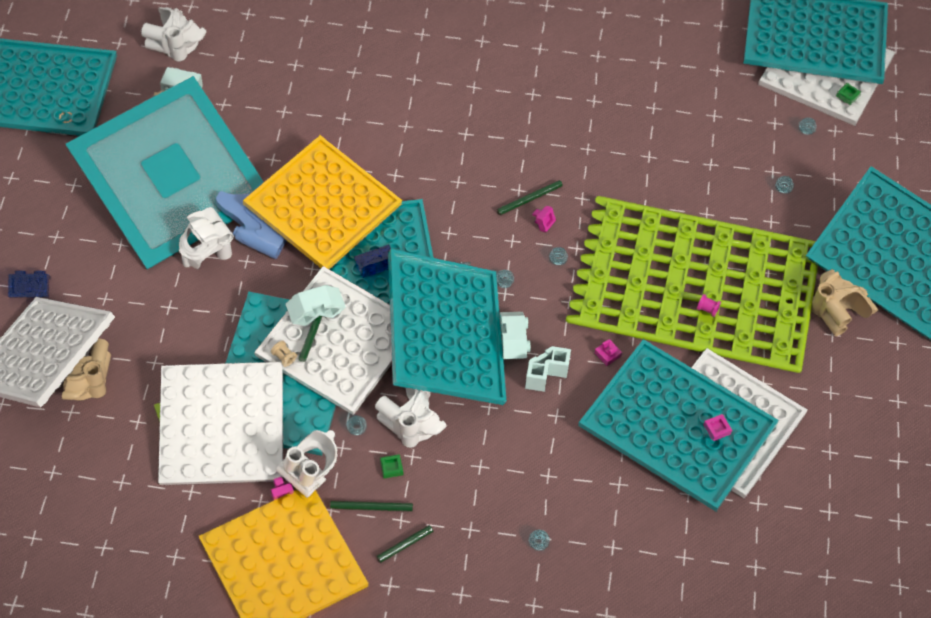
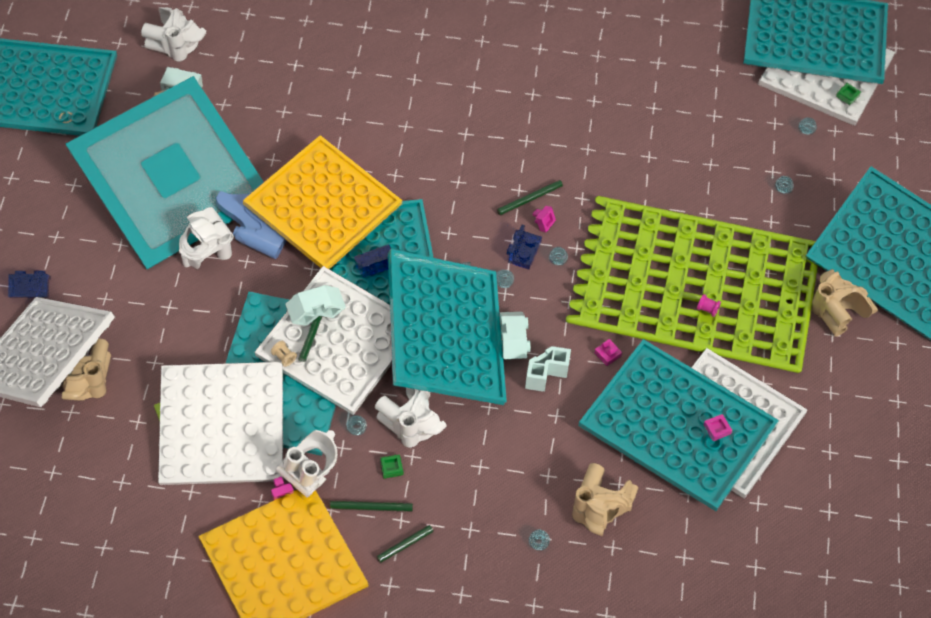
none -> clear blue bracket [506,225,542,270]
none -> tan helmet [572,463,638,536]

